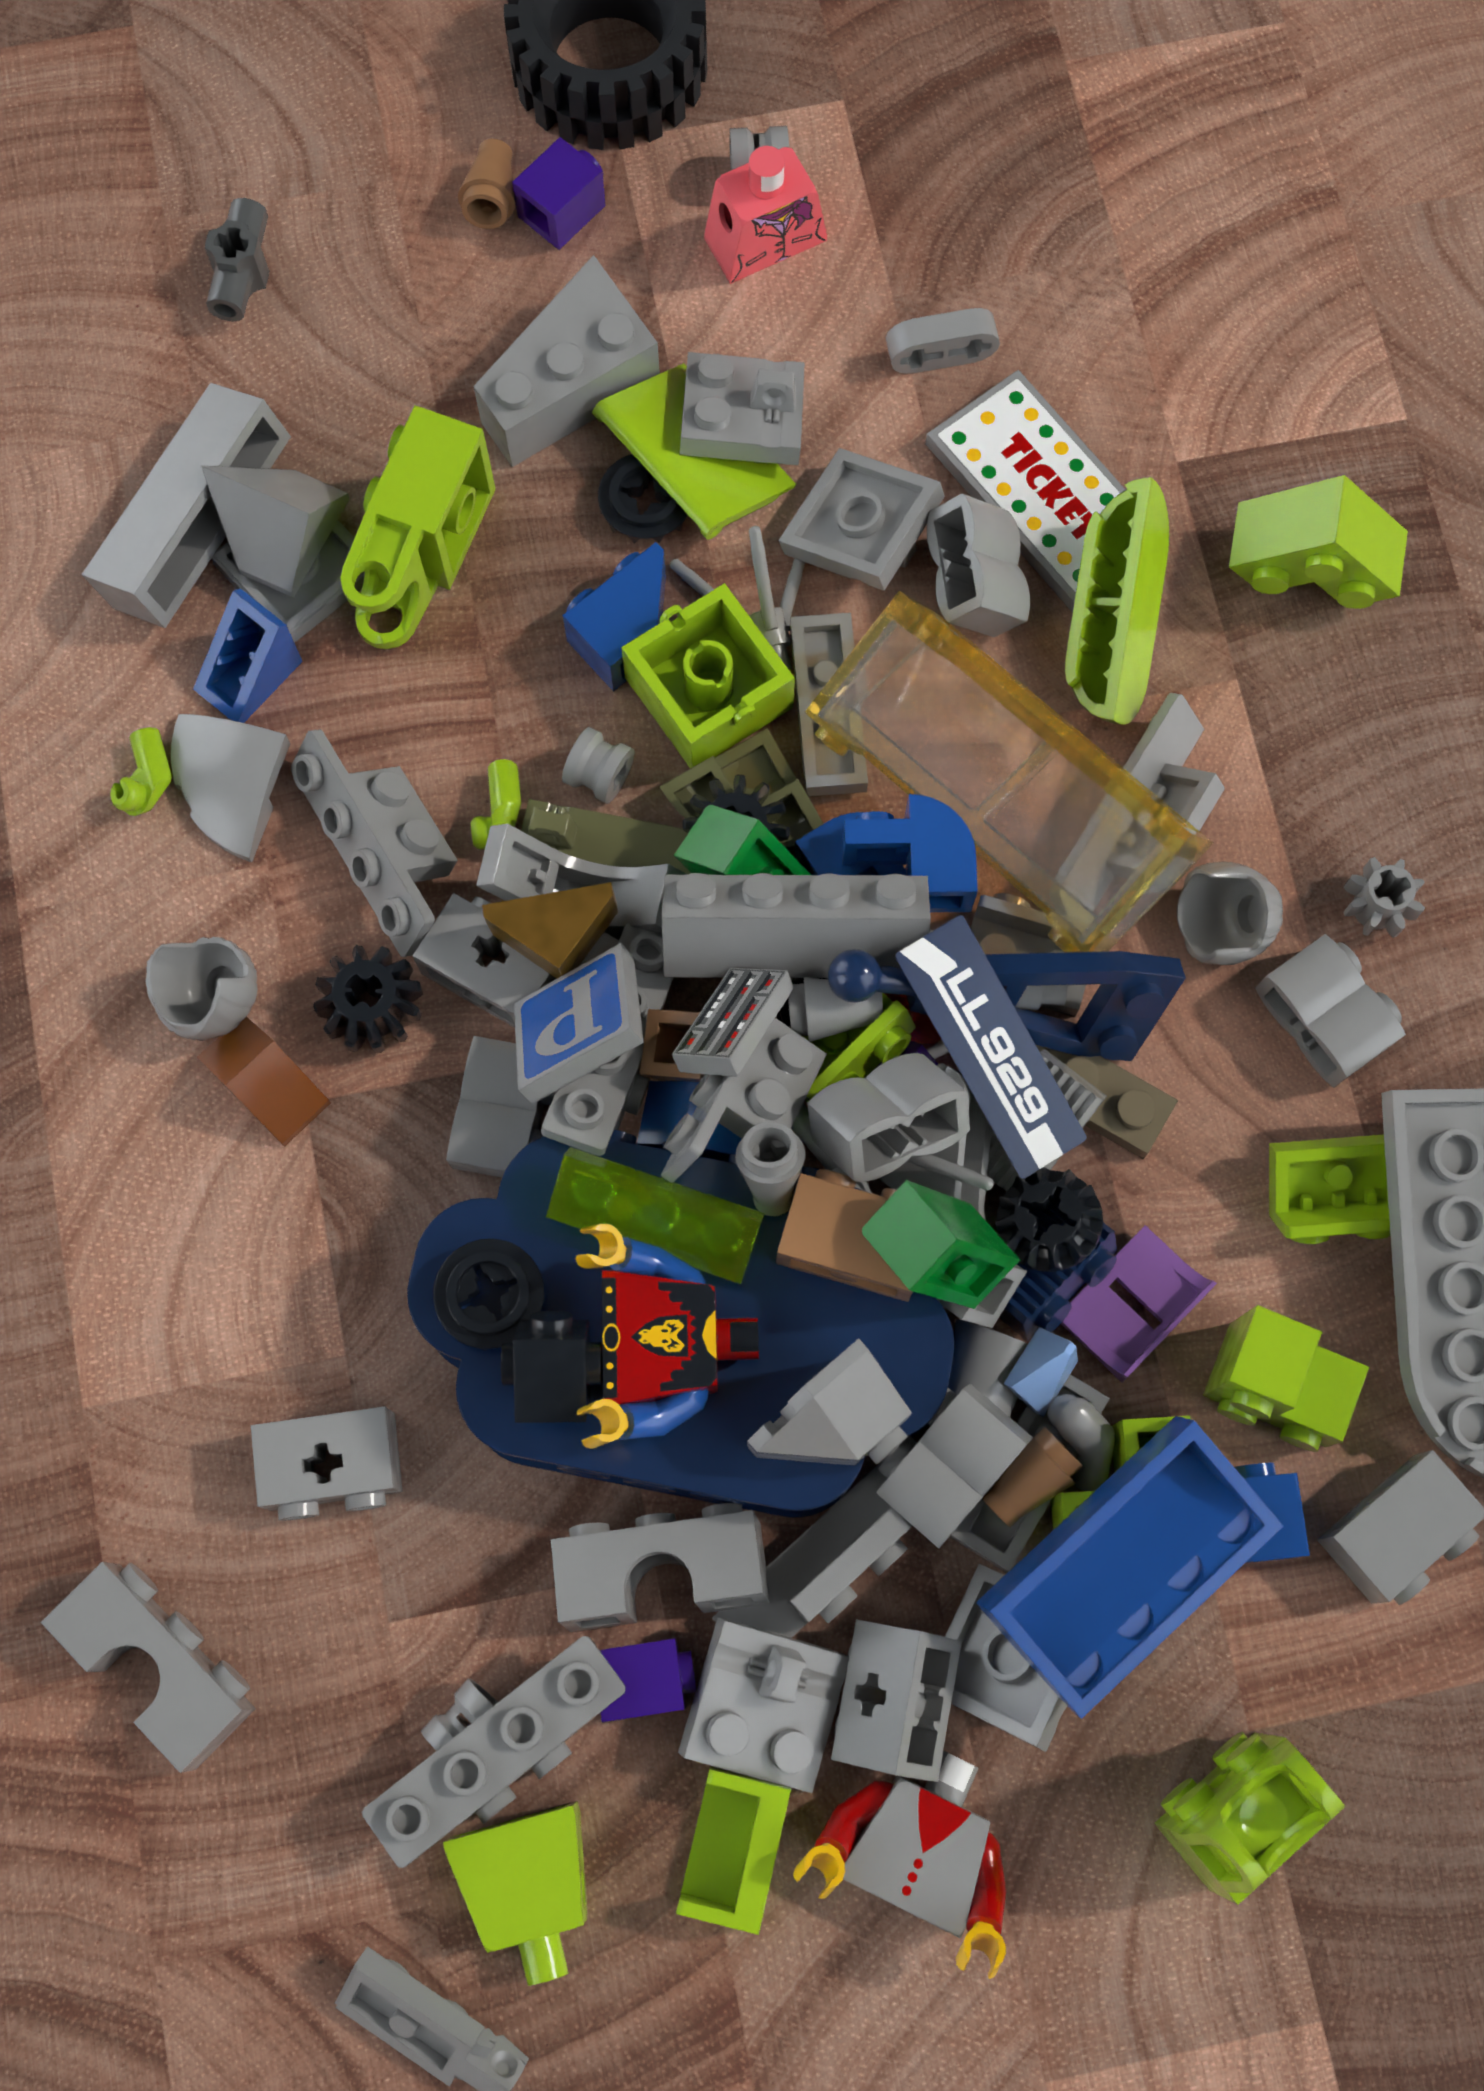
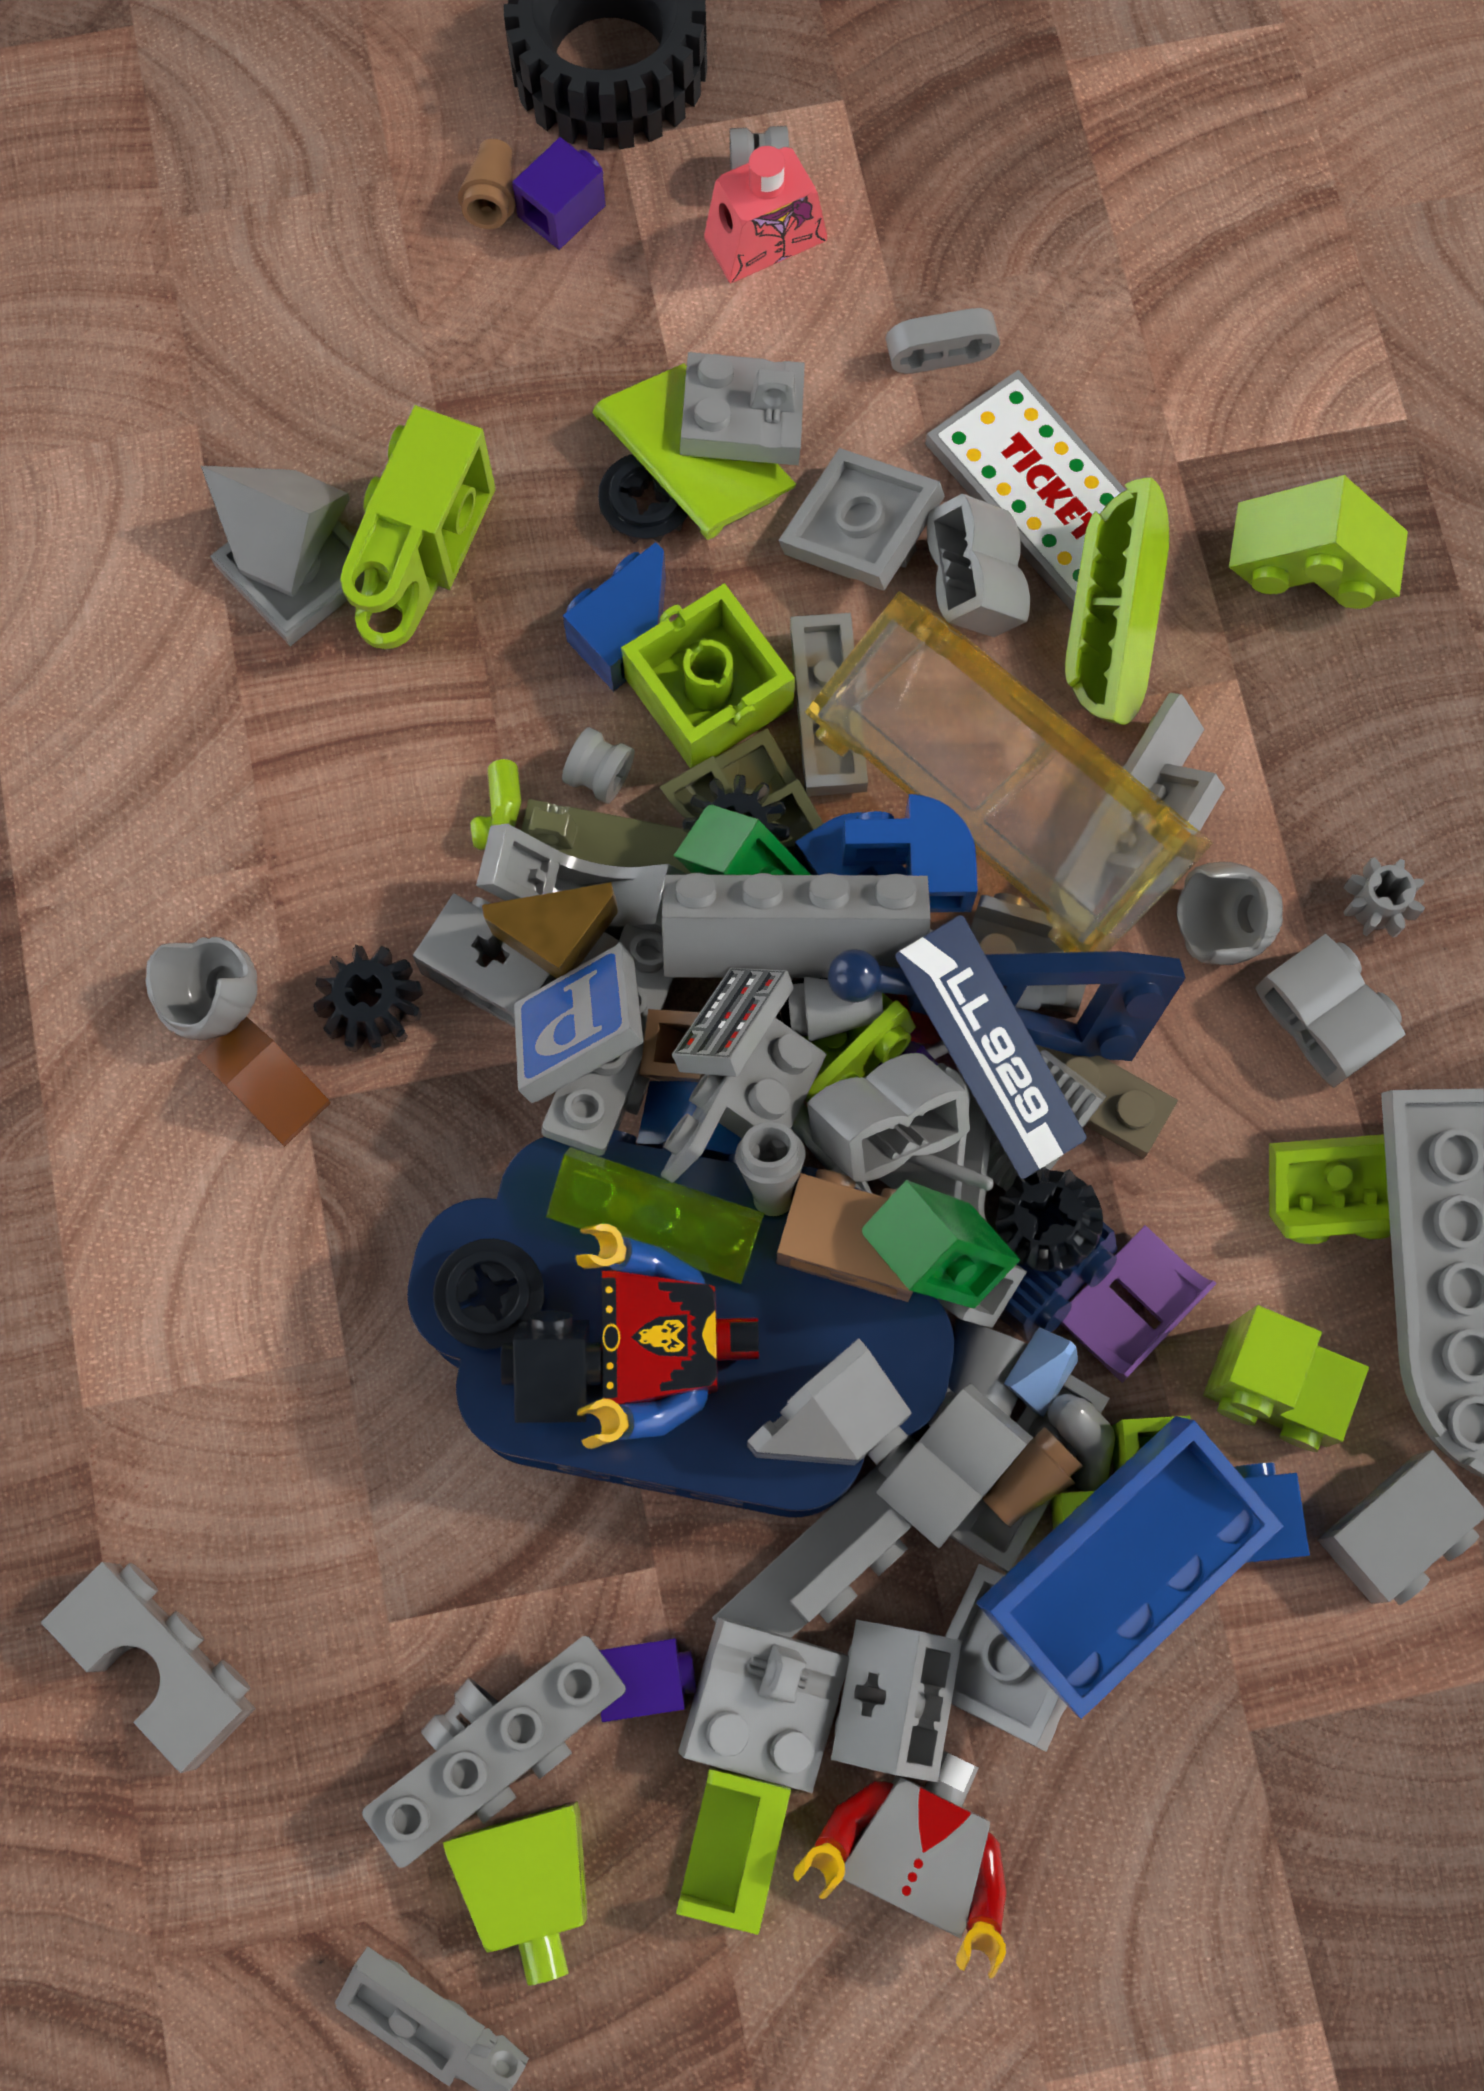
light grey brick [82,383,291,628] -> none
lime arm [110,727,172,816] -> none
light grey brick [171,714,290,862] -> none
blue slope [193,588,303,723] -> none
dark grey axle [205,198,270,322] -> none
light grey brick [251,1406,403,1521] -> none
light grey bracket [291,729,458,957] -> none
light grey brick [446,1036,556,1177] -> none
light grey wedge [473,255,660,467] -> none
light grey arch [551,1503,770,1632] -> none
light grey plant [670,526,805,670] -> none
lime brick [1154,1732,1345,1905] -> none

